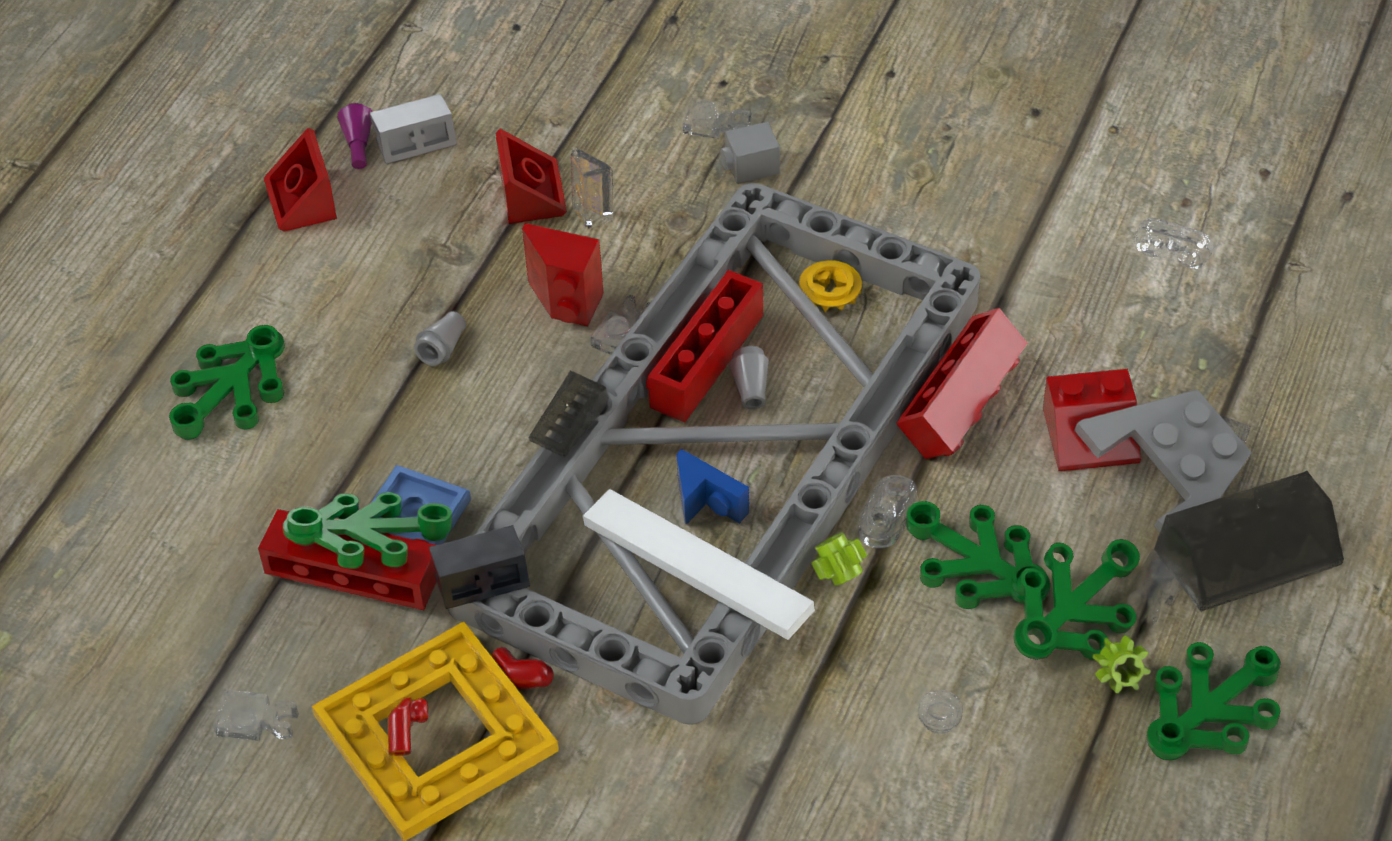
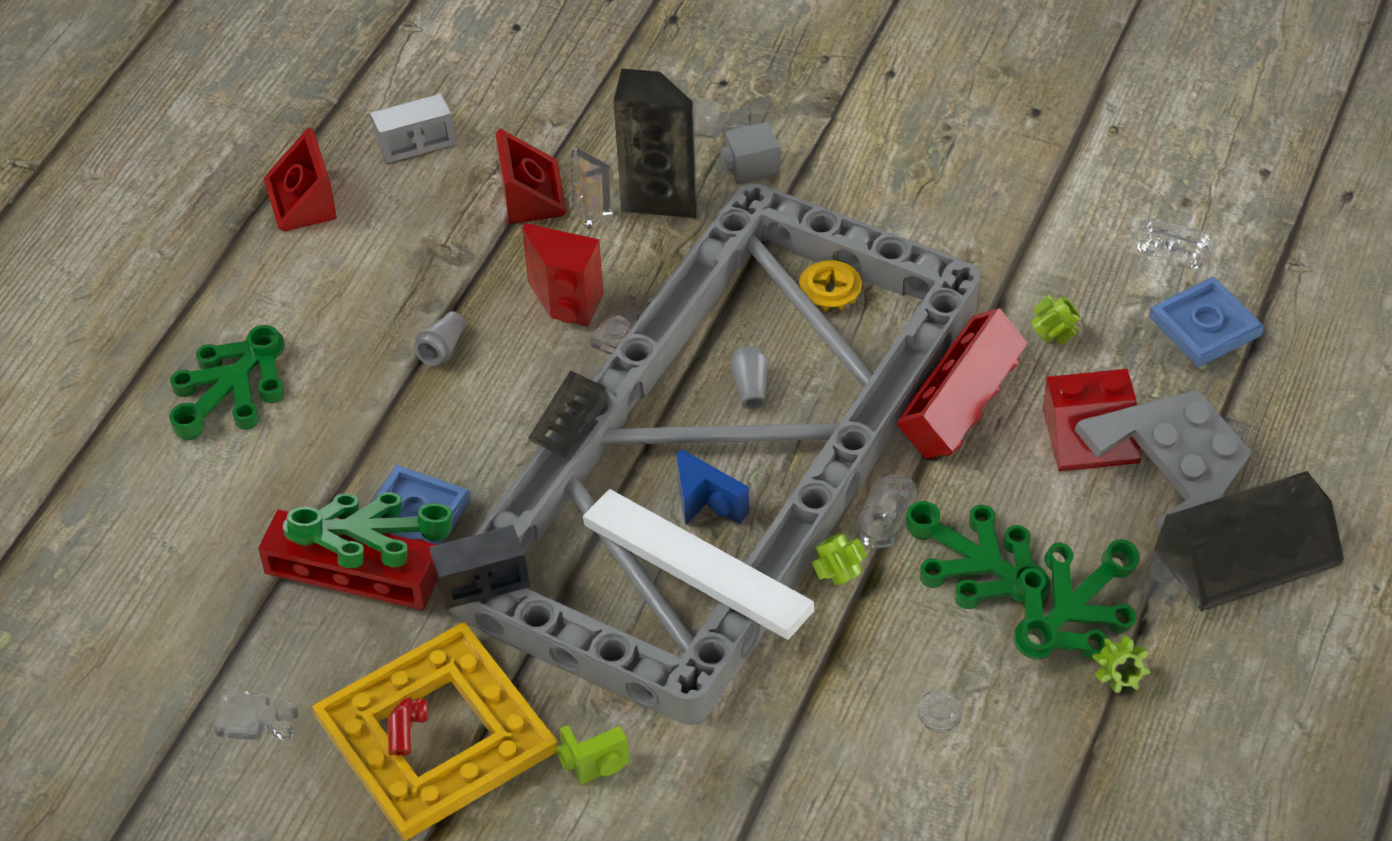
magenta cone [337,103,373,169] -> none
red arm [491,647,554,689] -> none
red brick [646,270,764,423] -> none
green plant [1146,642,1281,761] -> none
none -> lime bracket [556,725,630,785]
none -> clear smoke slope [613,68,697,218]
none -> lime gear [1031,294,1081,346]
none -> medium blue plate [1149,276,1264,368]

